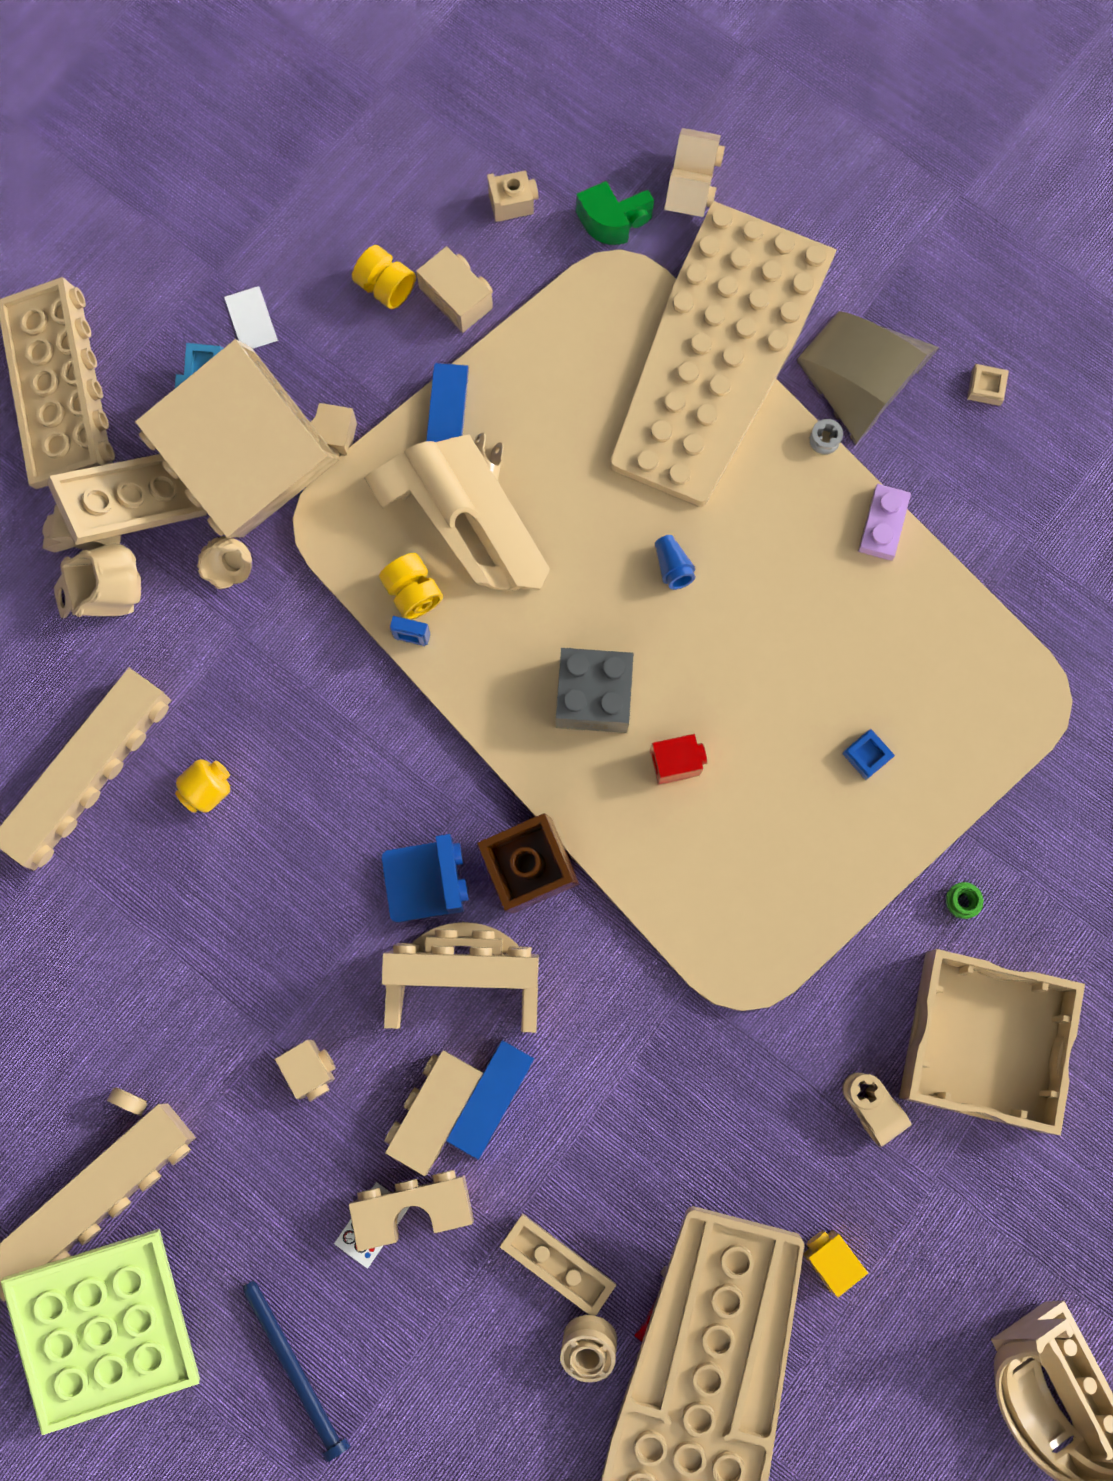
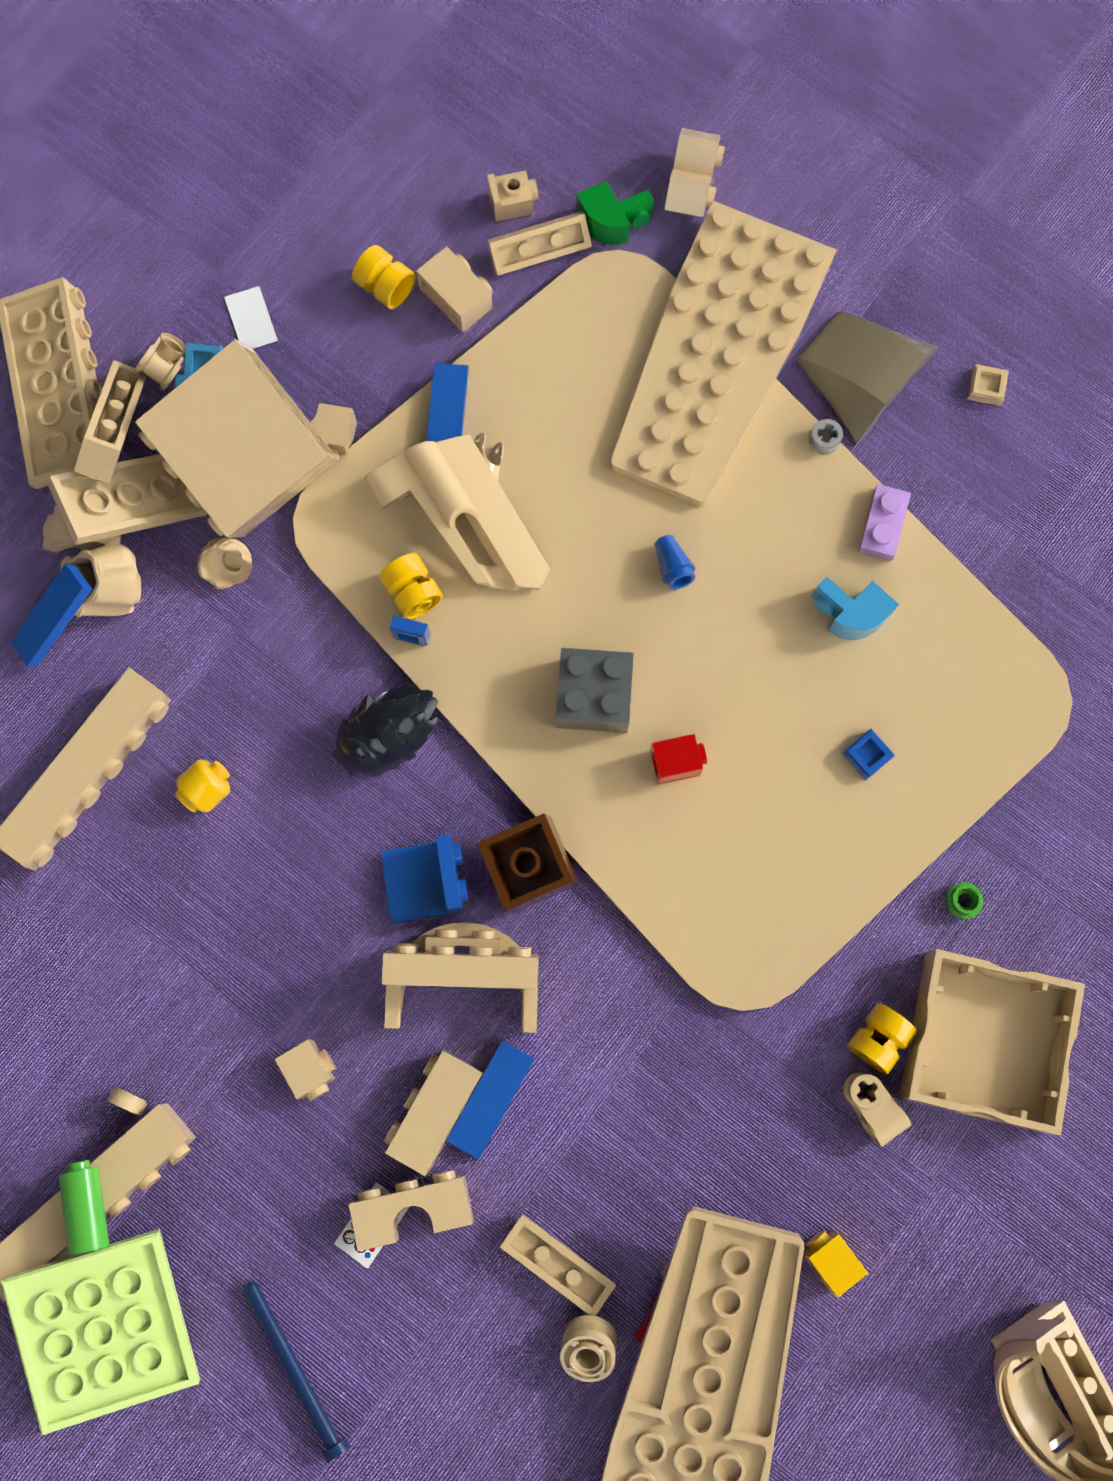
none -> blue tile [11,563,92,667]
none -> bright green brick [58,1160,110,1256]
none -> tan brick [74,360,147,484]
none -> tan piece [134,332,186,391]
none -> black head [332,684,438,777]
none -> tan plate [487,211,592,276]
none -> dark azure brick [812,577,899,640]
none -> yellow wheel [847,1003,918,1075]

